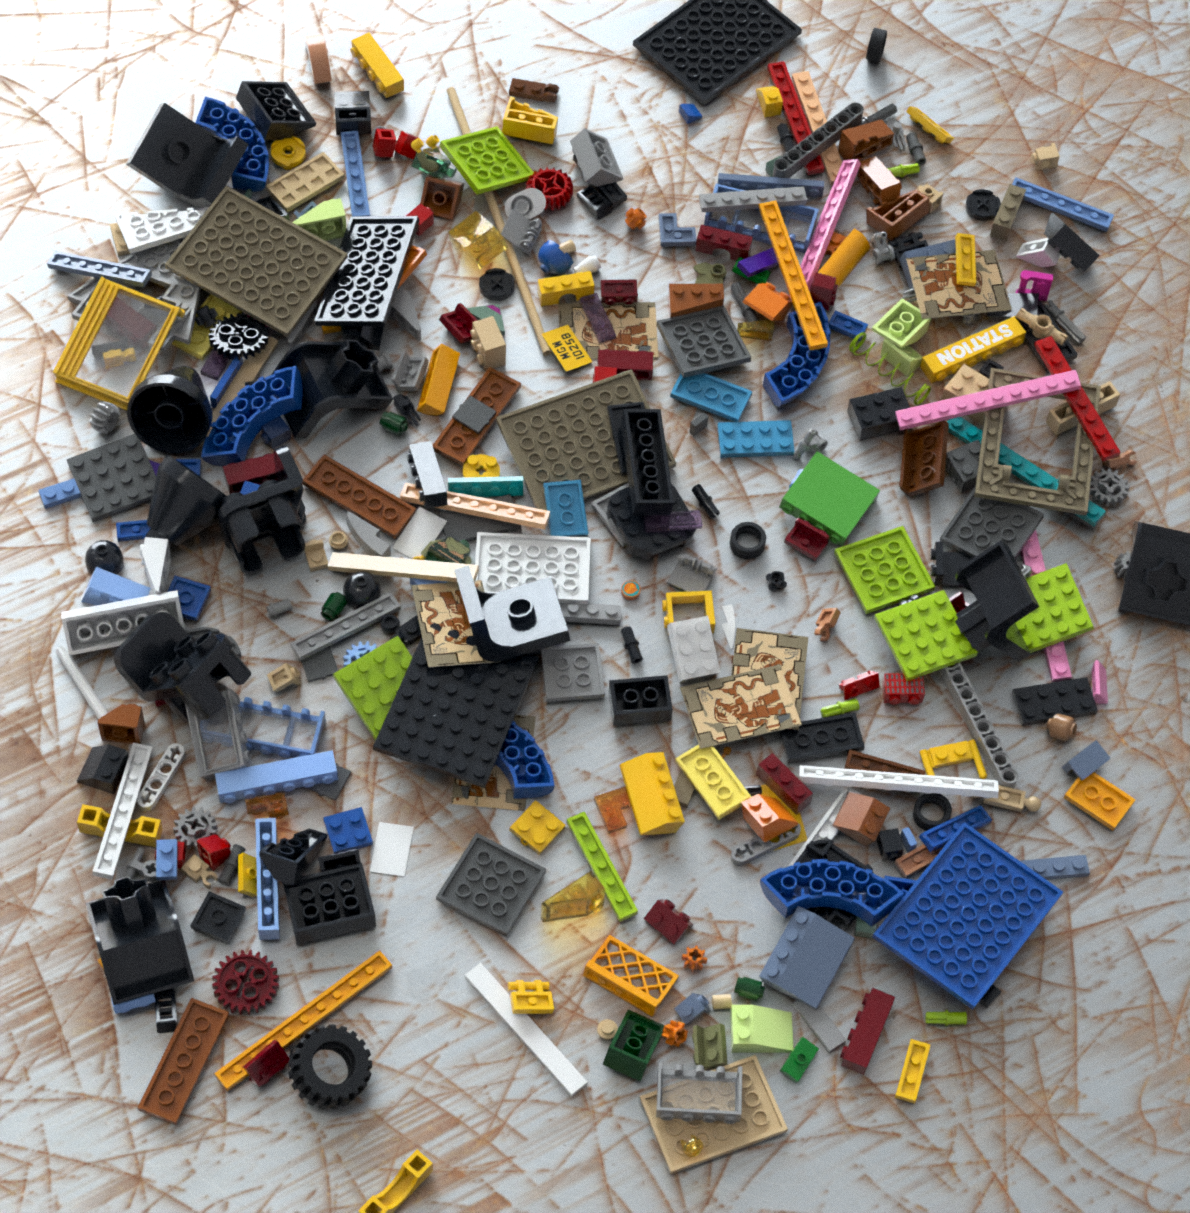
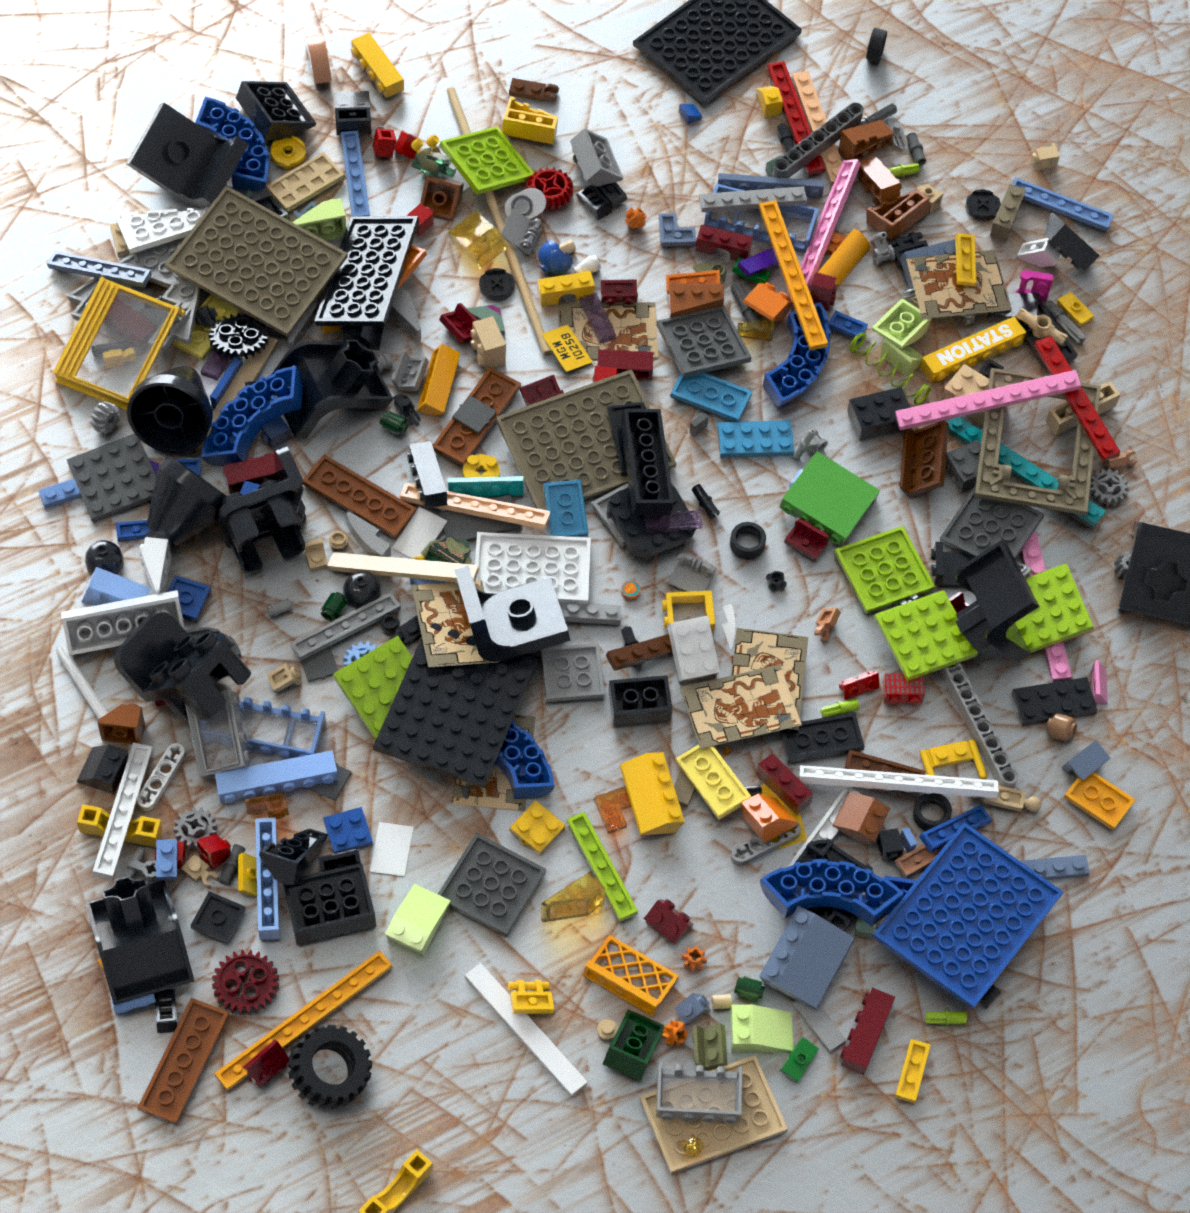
yellow plate [906,106,954,144] -> none
none -> yellowish green slope [385,884,451,956]
none -> dark red bracket [519,375,564,406]
none -> reddish brown plate [606,634,673,671]
none -> orange plate [666,270,721,294]
none -> yellow plate [1057,291,1094,327]

